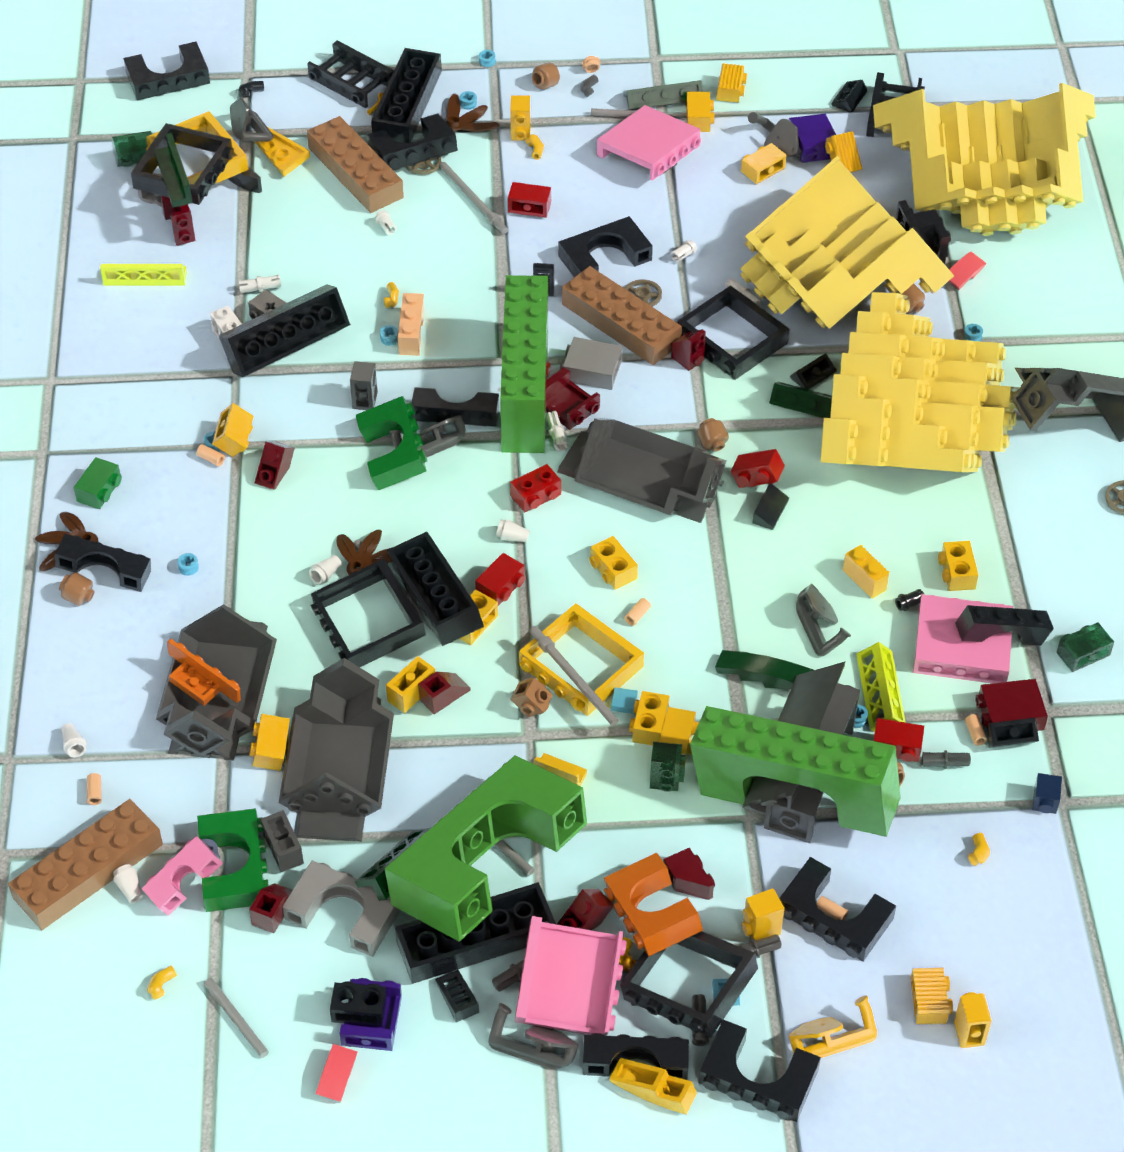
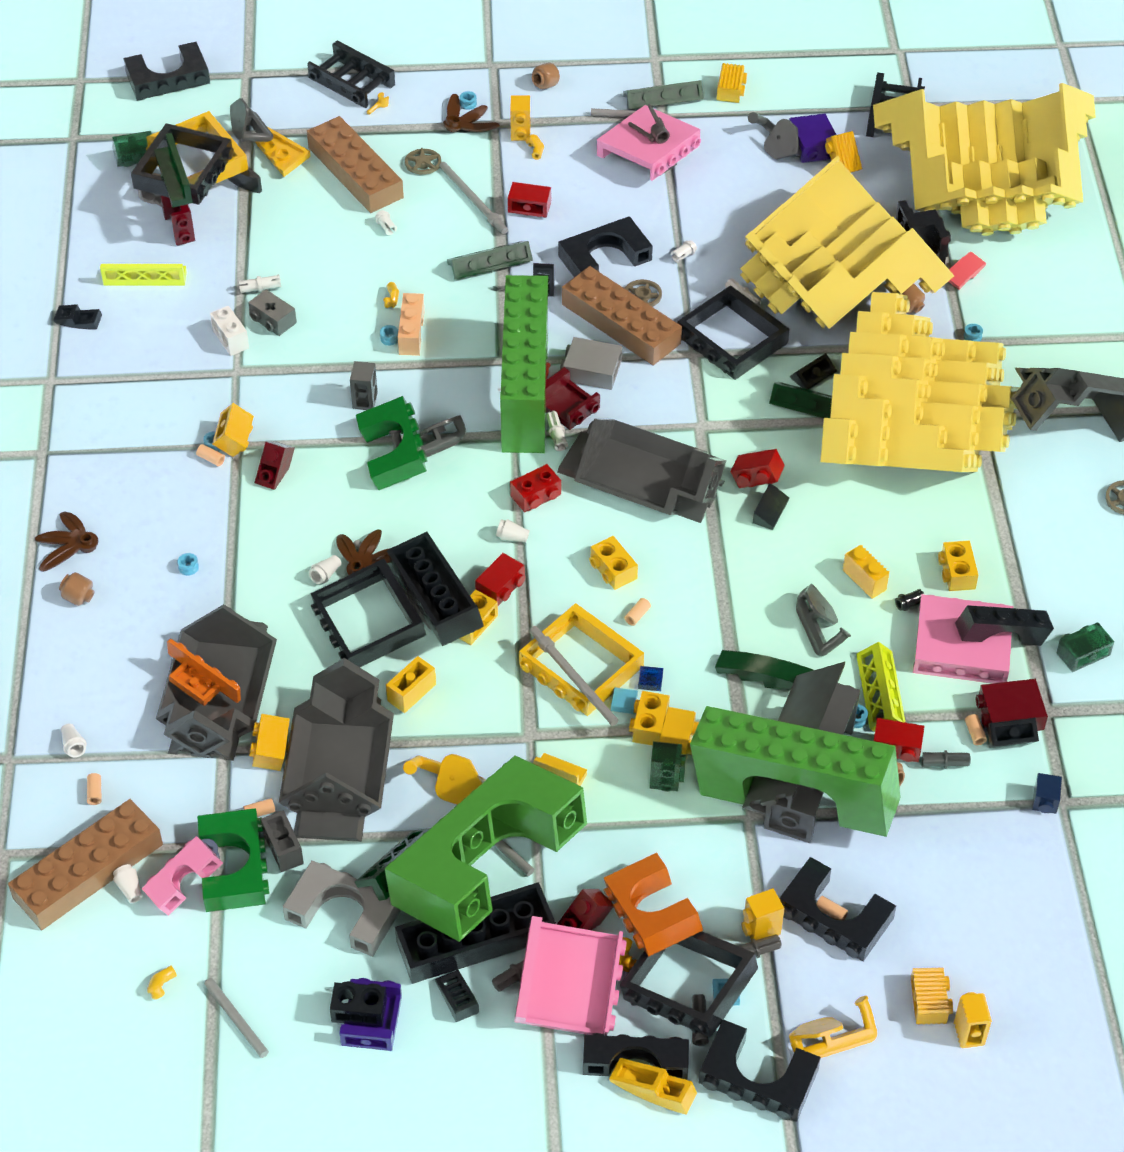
black arch [55,534,151,592] -> none
green brick [73,457,122,510] -> none
black brick [218,284,351,377] -> none
black arm [238,81,264,97] -> none
dark red slope [249,883,293,934] -> none
coral slope [316,1044,358,1102] -> none
black arch [367,113,458,170] -> none
black brick [371,48,442,143] -> none
black arch [411,387,500,427] -> none
slope [418,671,471,715] -> none
medium azure bush [479,50,496,67] -> none
dark grey piece [488,1003,579,1069] -> none
medium nougat brick [510,677,553,717] -> none
dark grey arm [580,74,599,97] -> none
light nougat plate [582,56,601,73] -> none
dark red slope [663,847,715,900] -> none
dark red slope [671,329,706,371] -> none
yellow brick [686,92,714,132] -> none
medium nougat head [697,418,729,452] -> none
yellow brick [741,143,786,185] -> none
black slope [831,79,868,112] -> none
yellow arm [968,833,990,866] -> none
none -> black slope [53,304,102,330]
none -> light nougat piece [243,798,276,817]
none -> yellow piece [403,754,486,804]
none -> fence [447,241,533,280]
none -> dark grey plant [628,104,670,144]
none -> clear blue tile [638,666,664,691]

